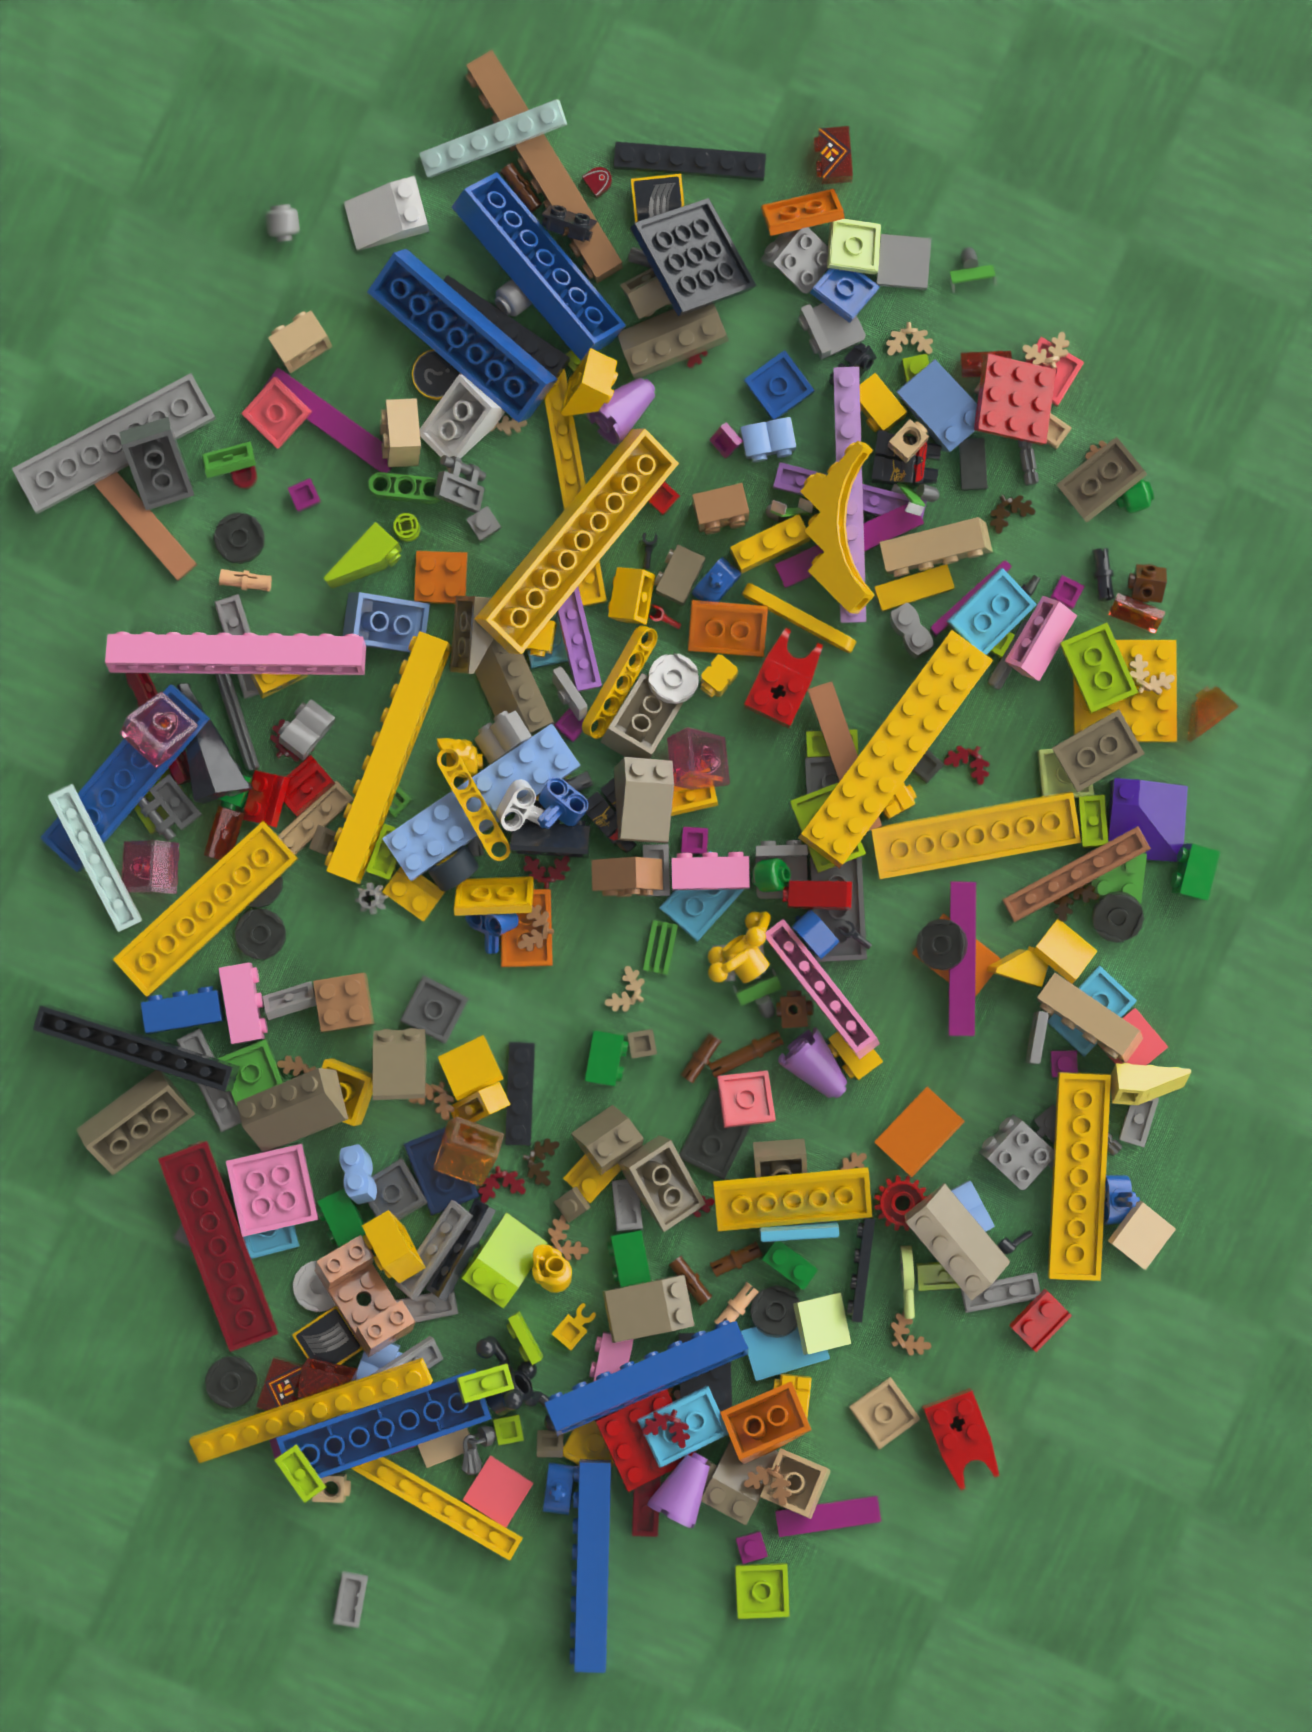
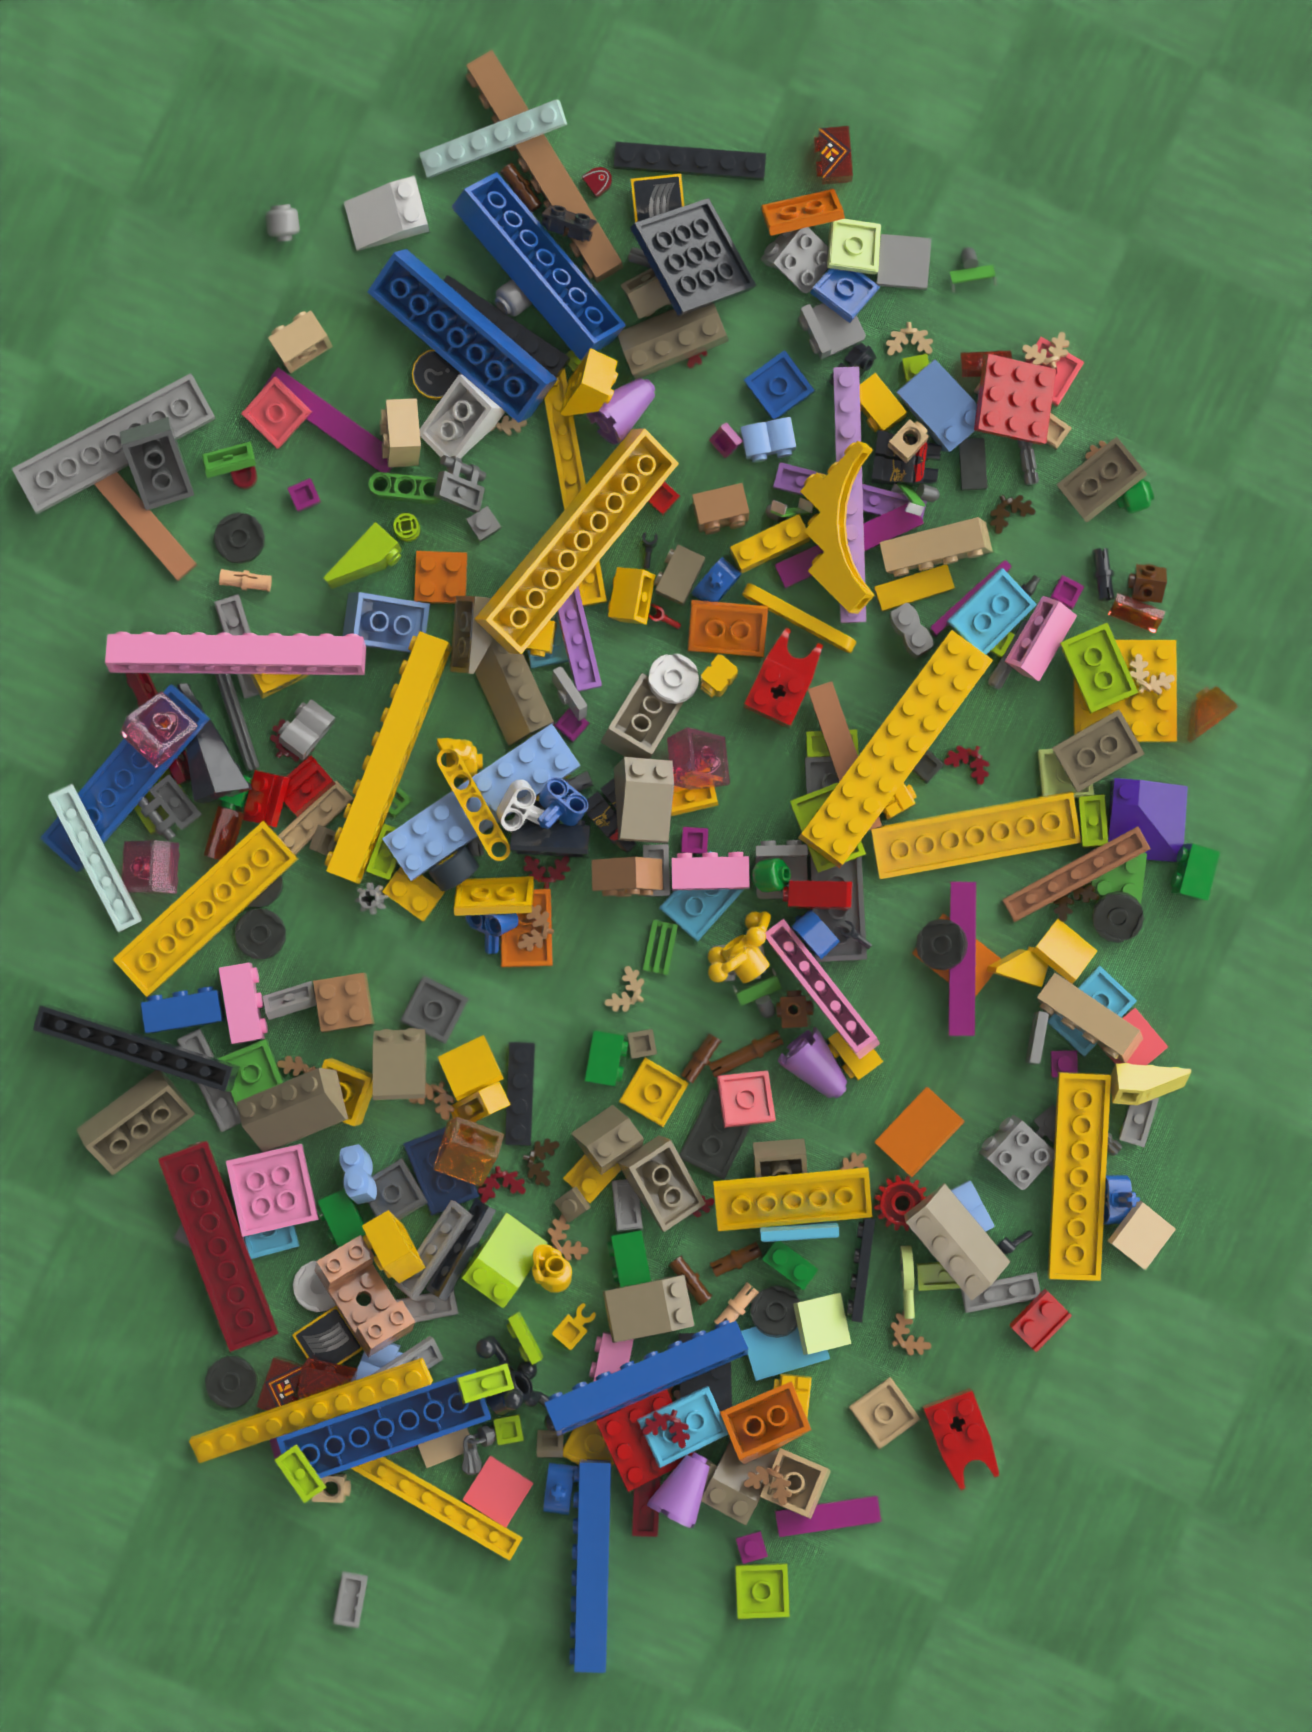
light grey brick [474,711,532,765] -> none
yellow beam [582,625,658,739] -> none
none -> yellow tile [619,1057,689,1127]

